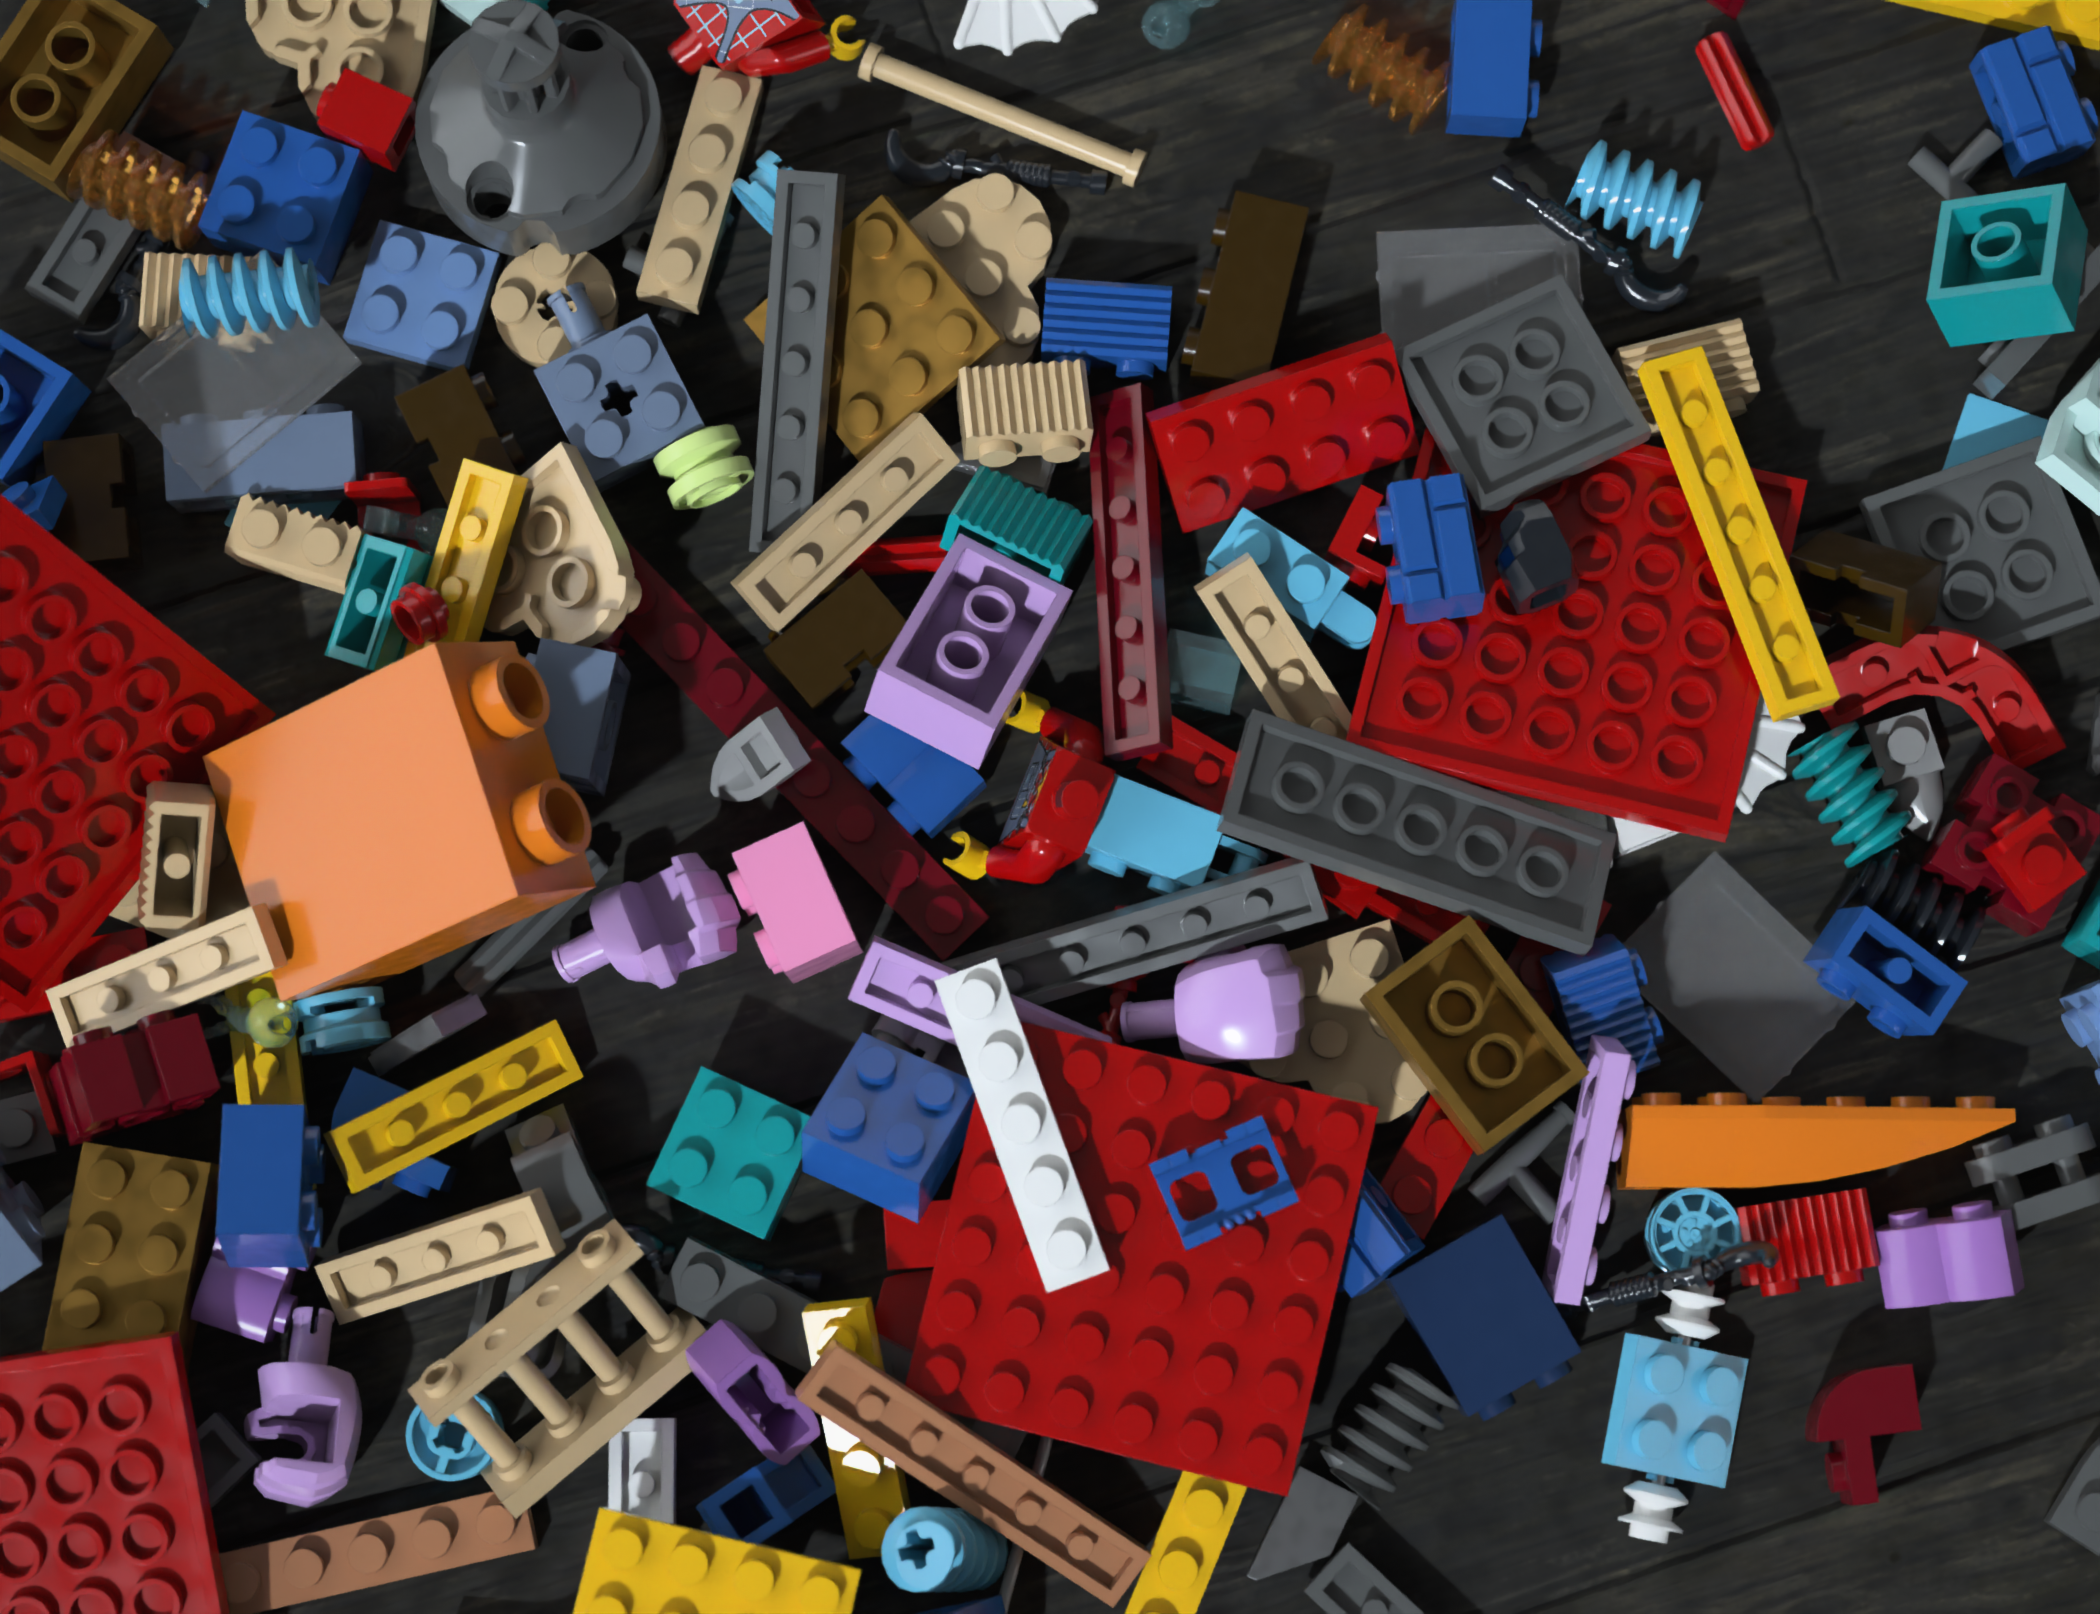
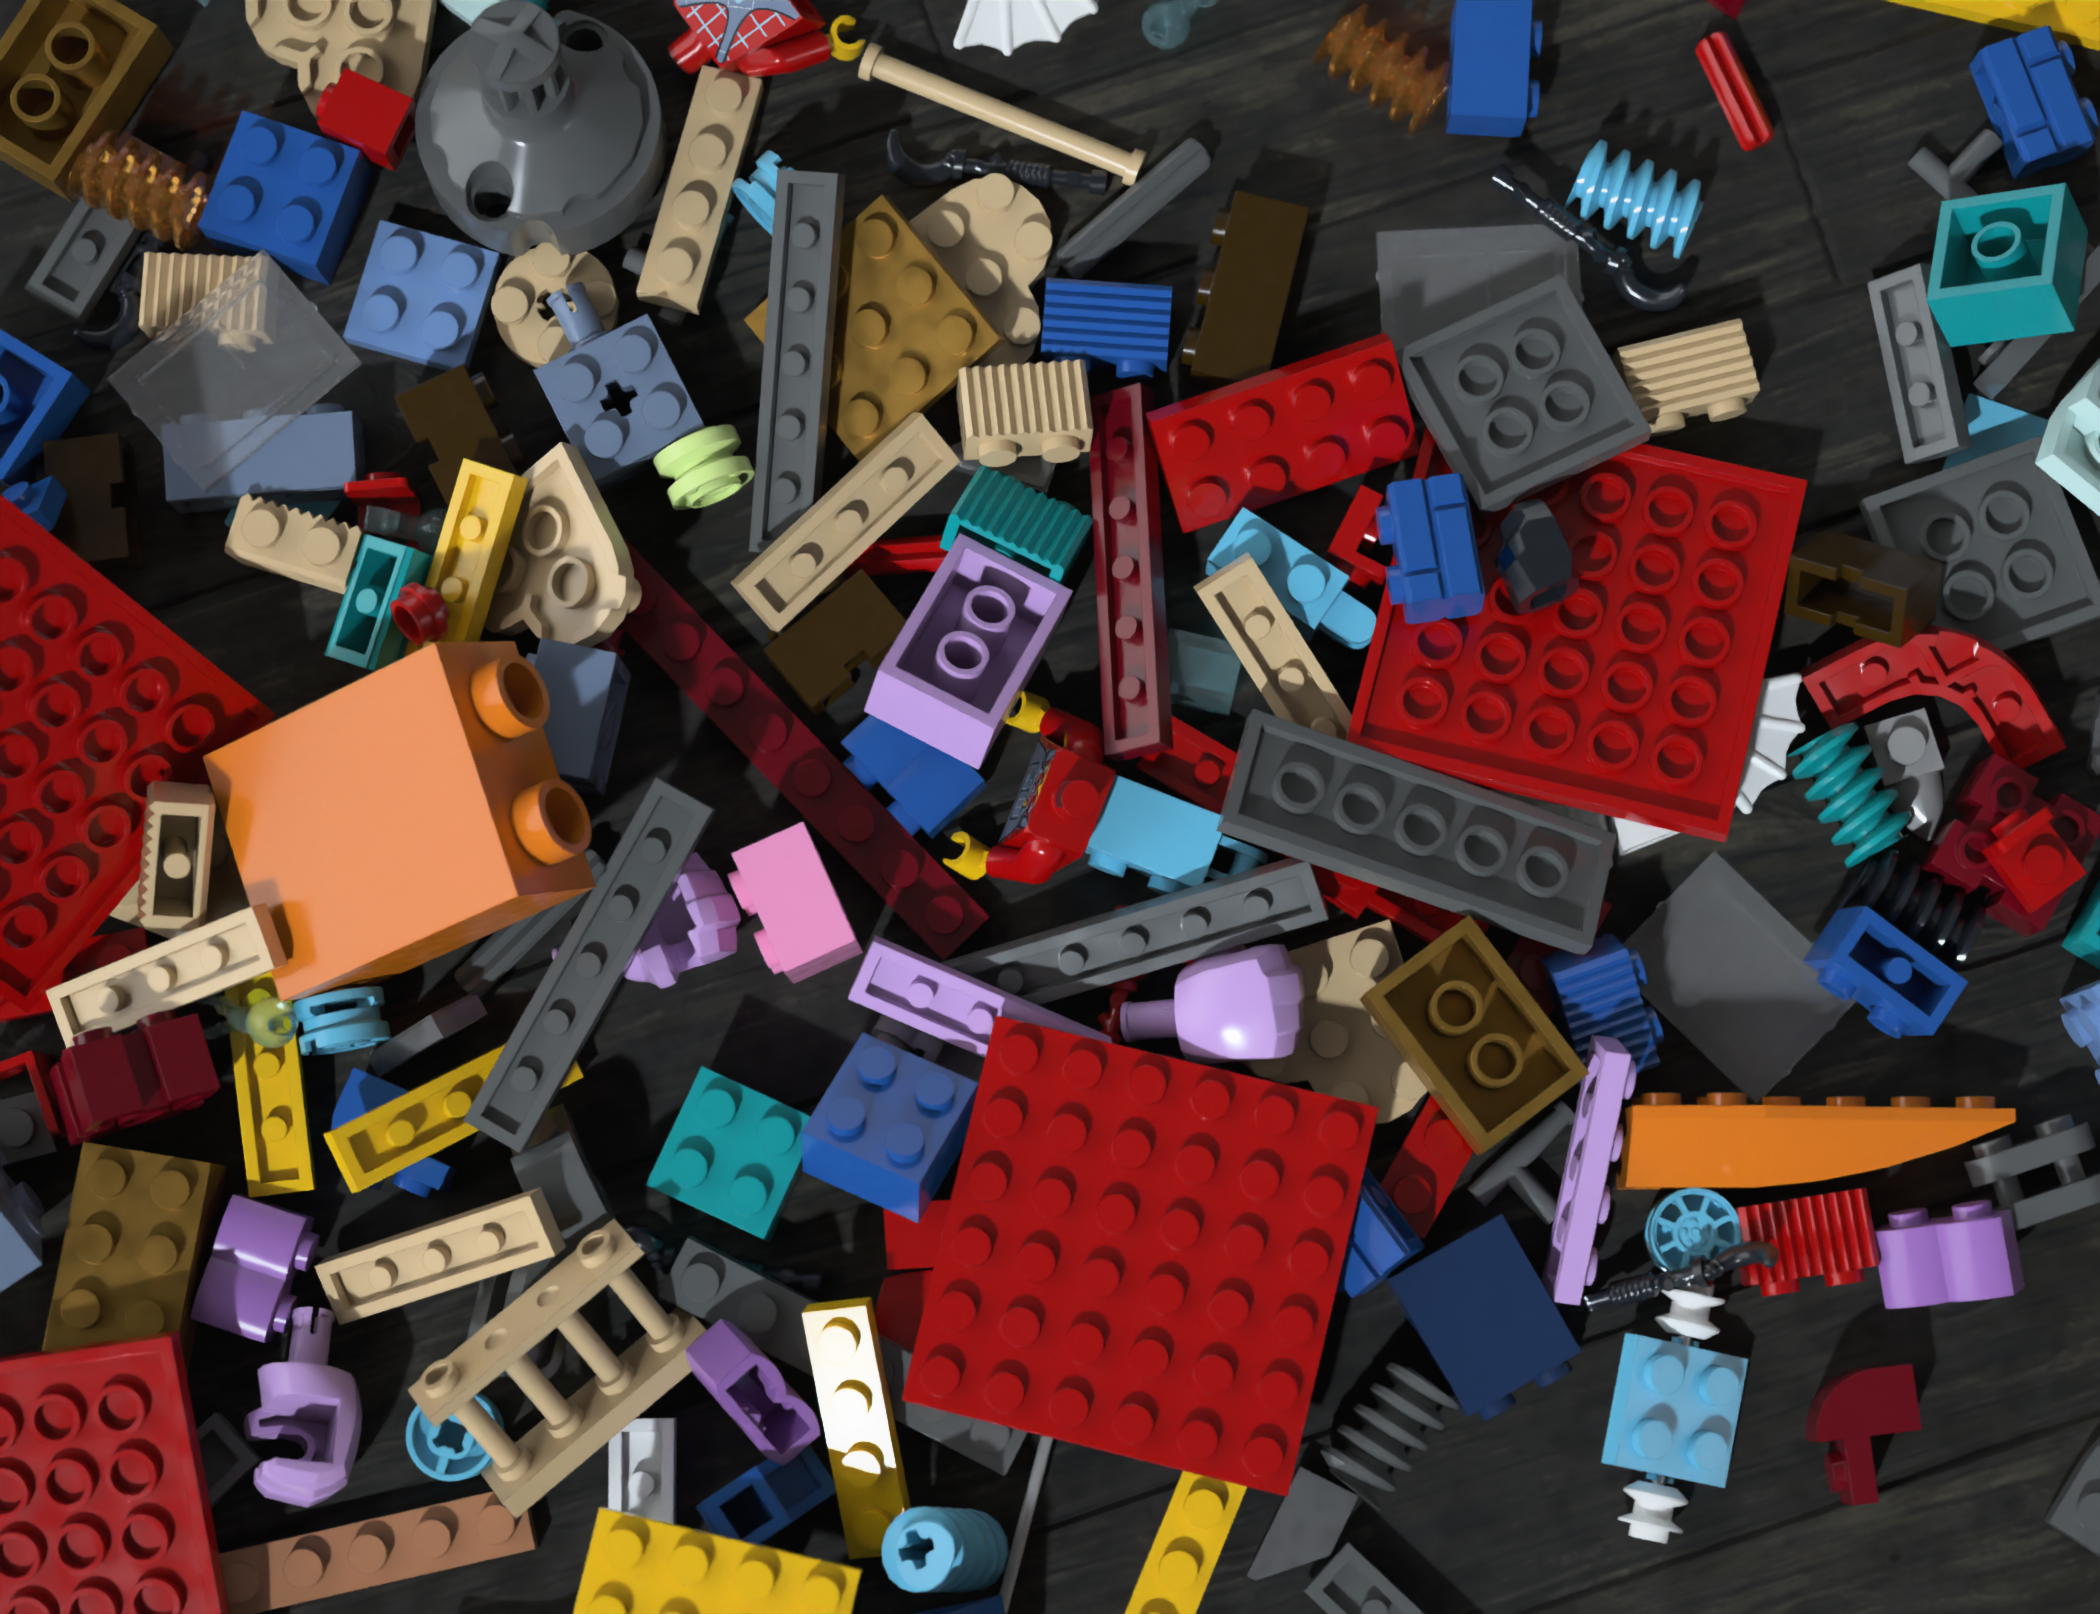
medium azure piece [179,247,320,339] -> none
blue brick [216,1104,326,1268] -> none
light grey plate [710,707,811,802] -> none
nougat plate [795,1338,1152,1608] -> none
white plate [935,958,1111,1293] -> none
blue piece [1149,1115,1299,1251] -> none
yellow plate [1637,346,1840,723] -> none
none -> dark grey plate [463,778,716,1153]
none -> dark grey axle [1057,138,1211,279]
none -> dark grey plate [1867,263,1972,465]

